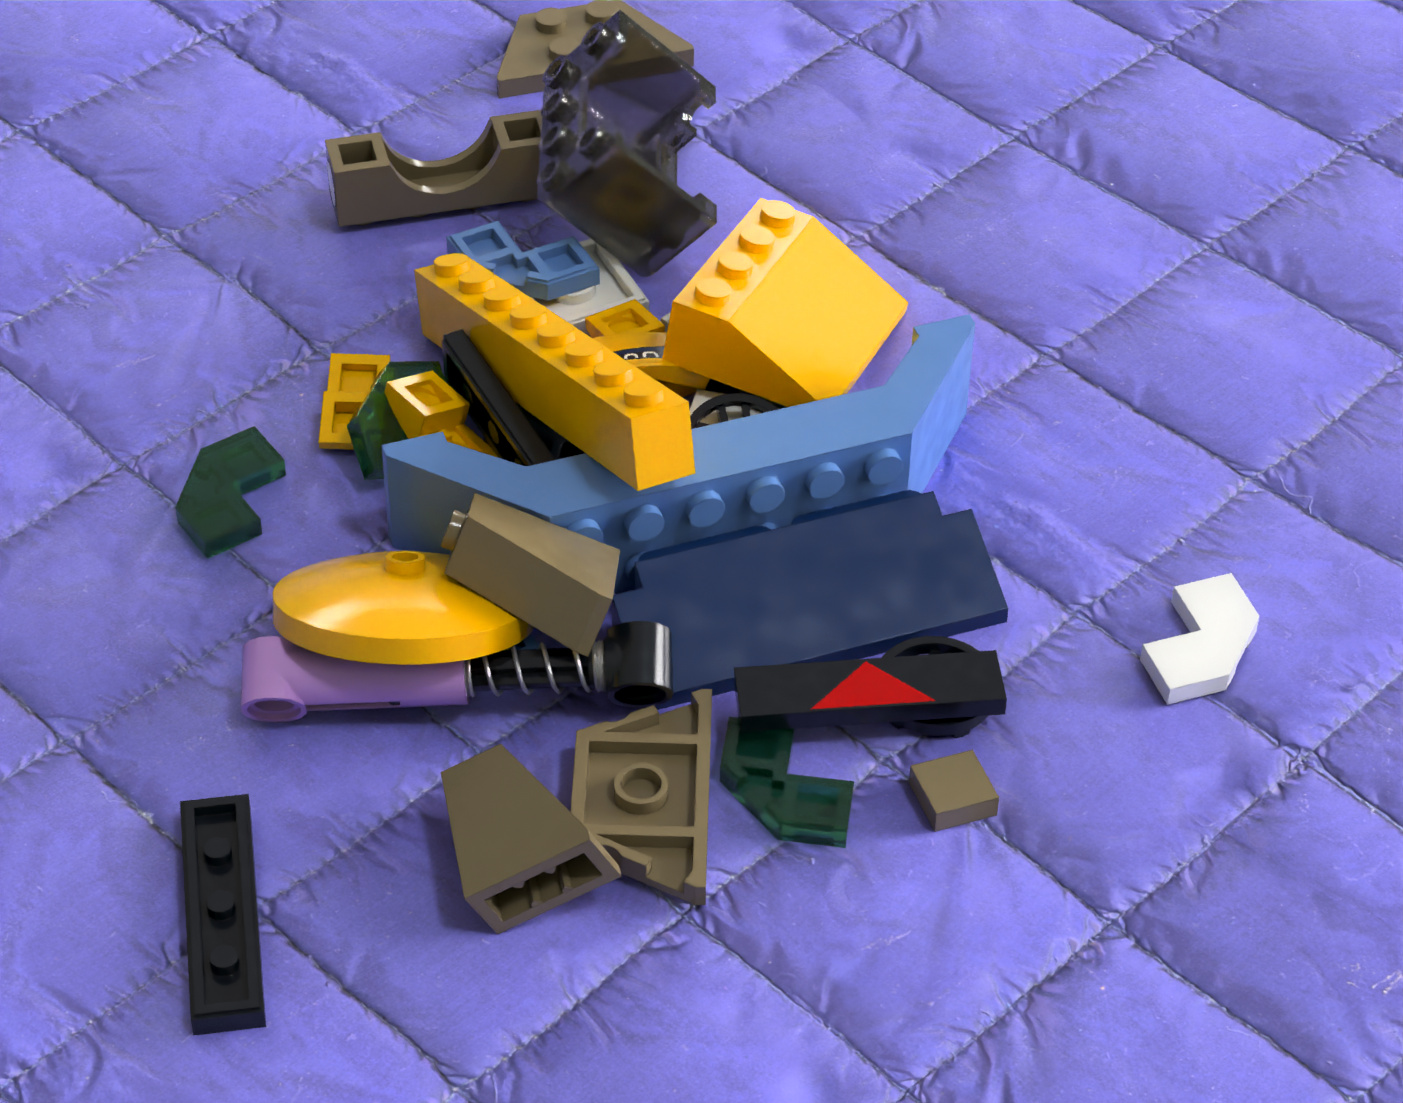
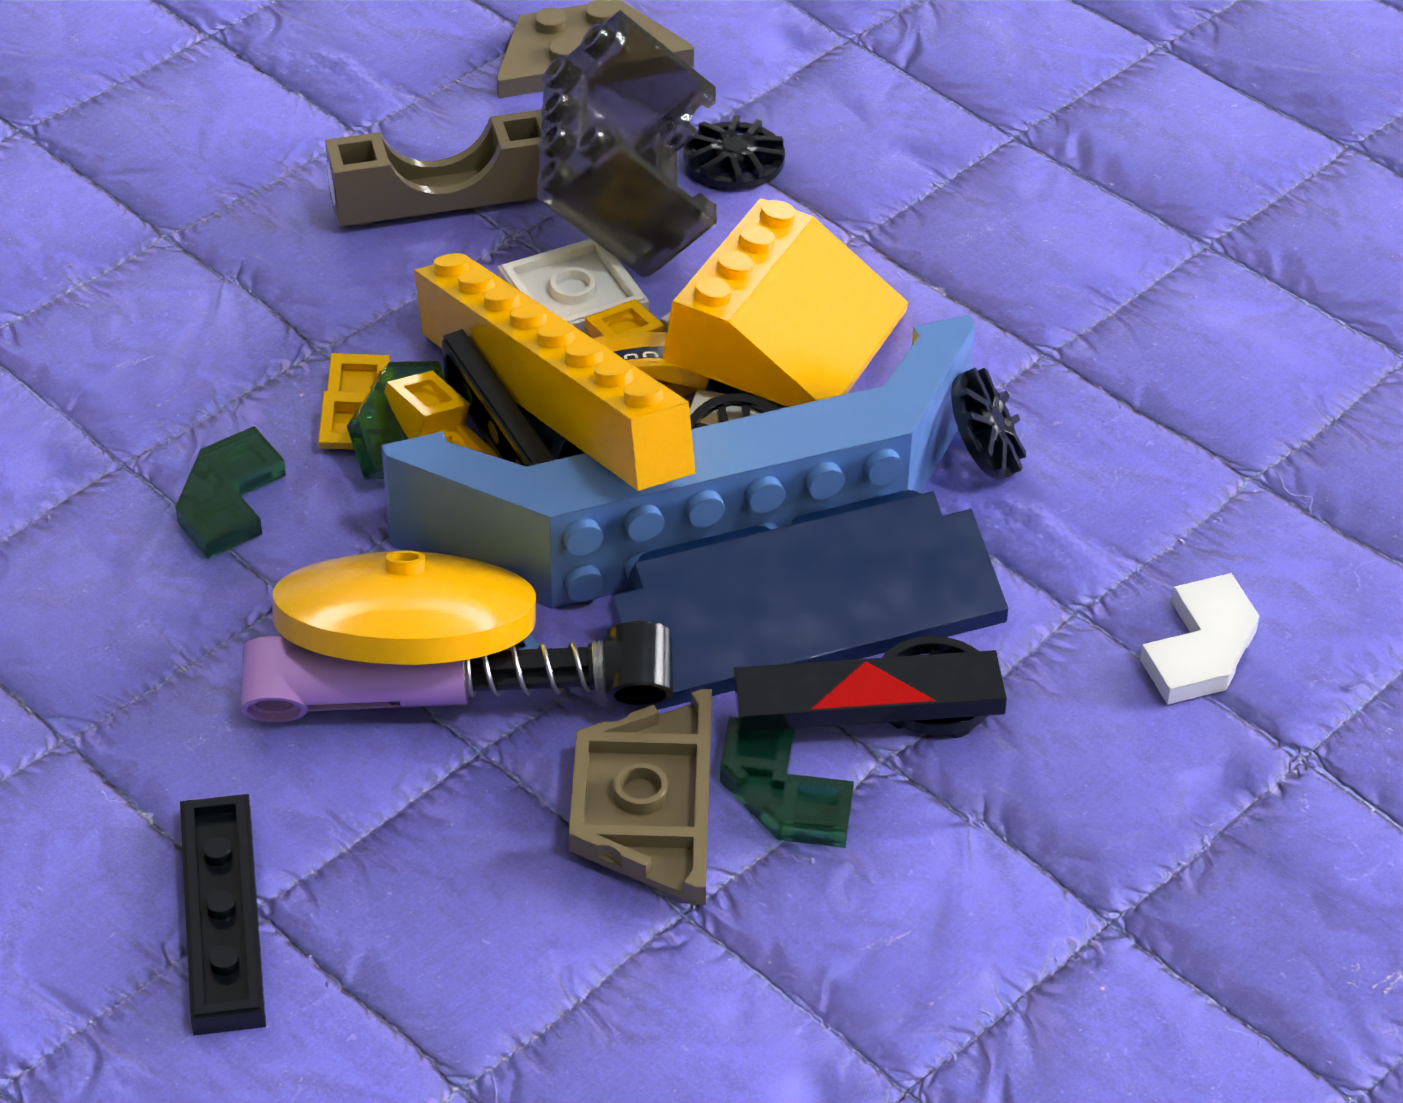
dark tan slope [440,493,620,657] -> none
dark tan slope [441,744,622,934] -> none
medium blue tile [446,221,600,300] -> none
dark tan tile [909,749,999,832] -> none
none -> black wheel [683,115,785,190]
none -> black wheel [951,368,1026,480]

